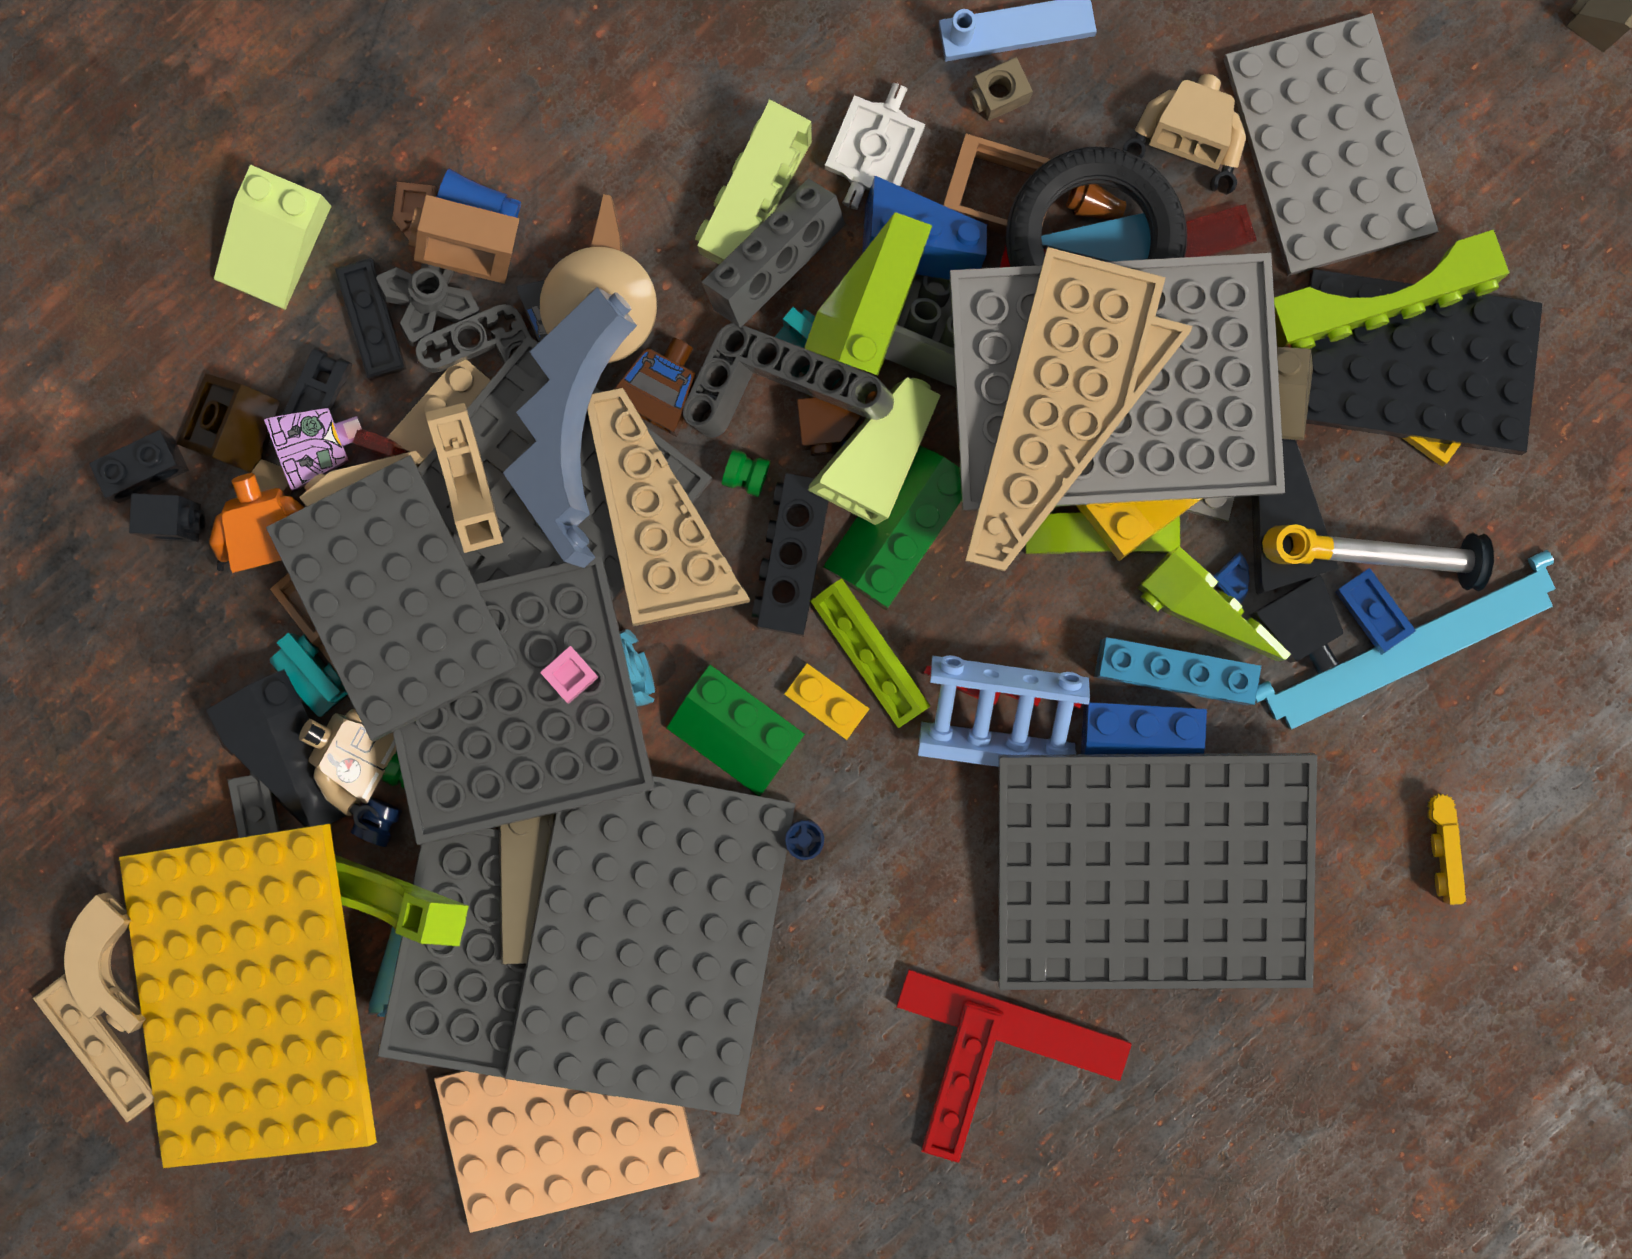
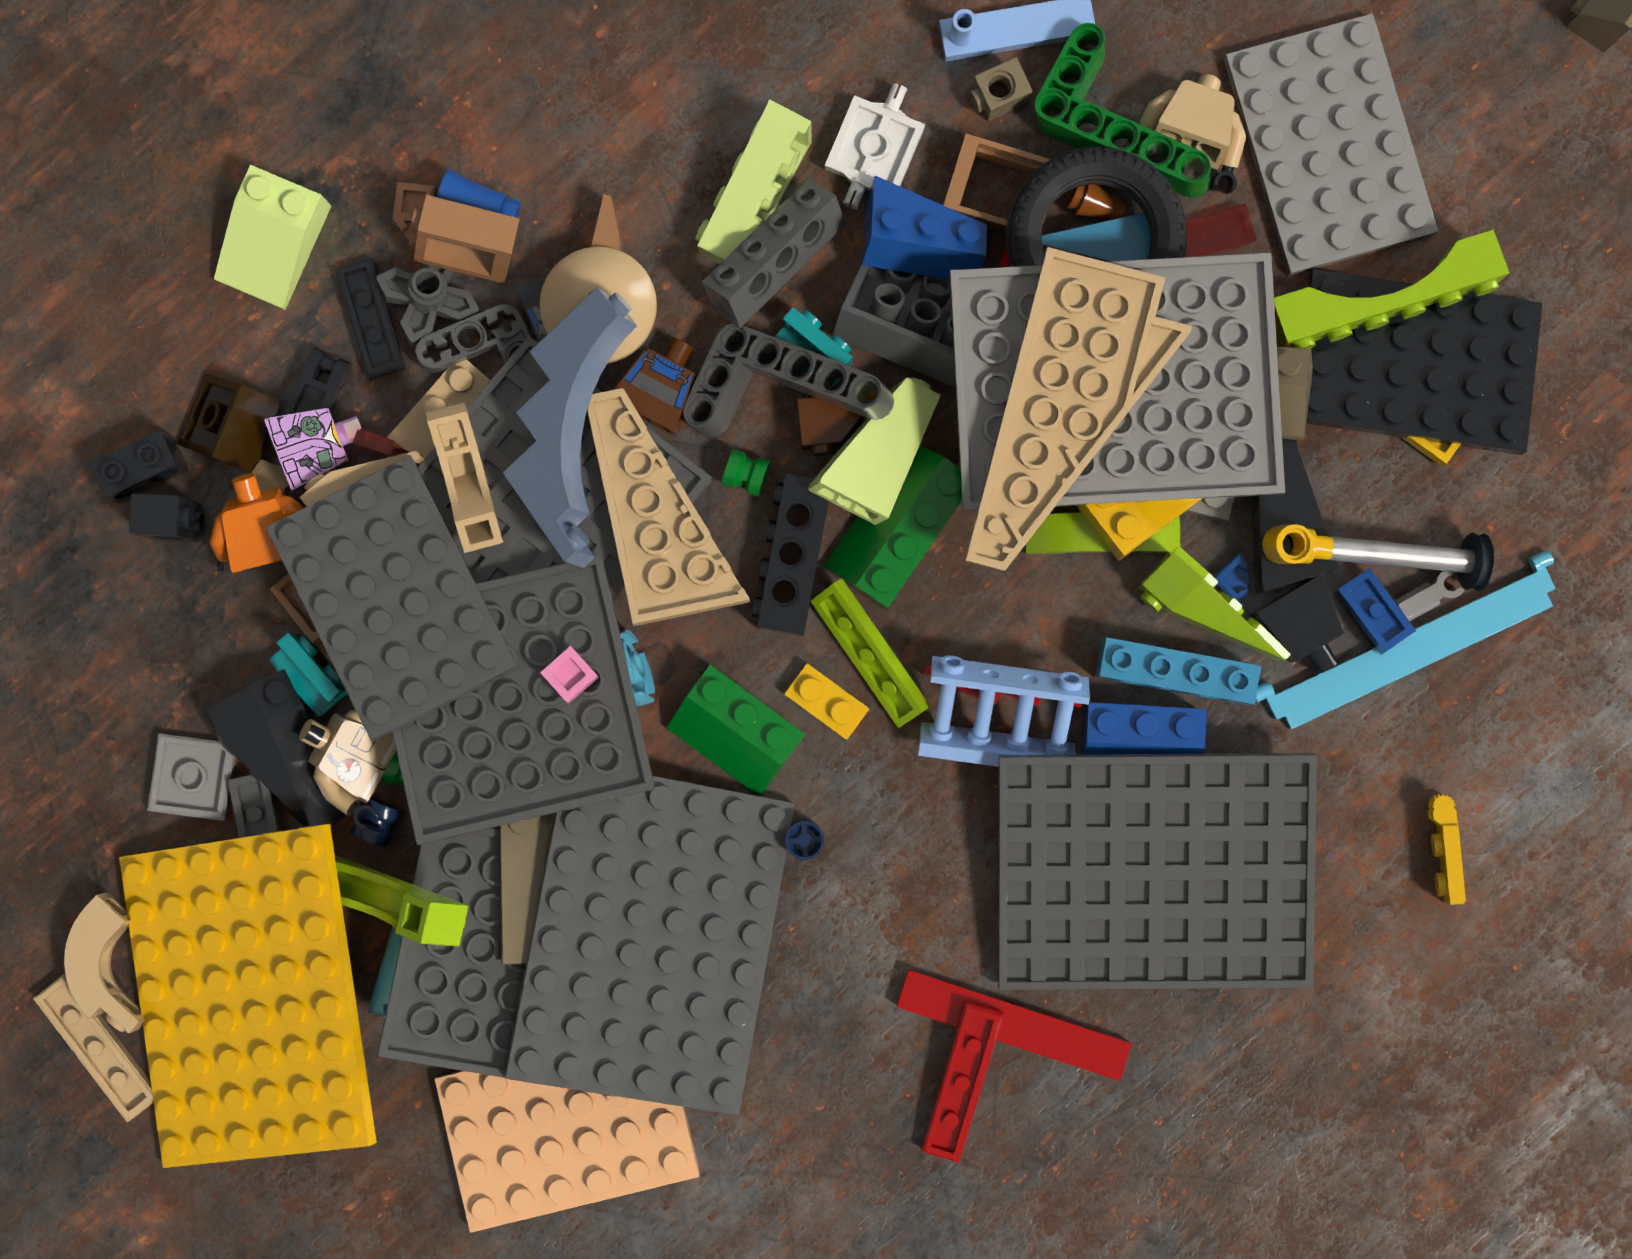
lime wedge [804,212,932,376] -> none
none -> light grey tile [147,734,237,821]
none -> green beam [1035,22,1211,198]
none -> light grey bar [1394,571,1464,622]

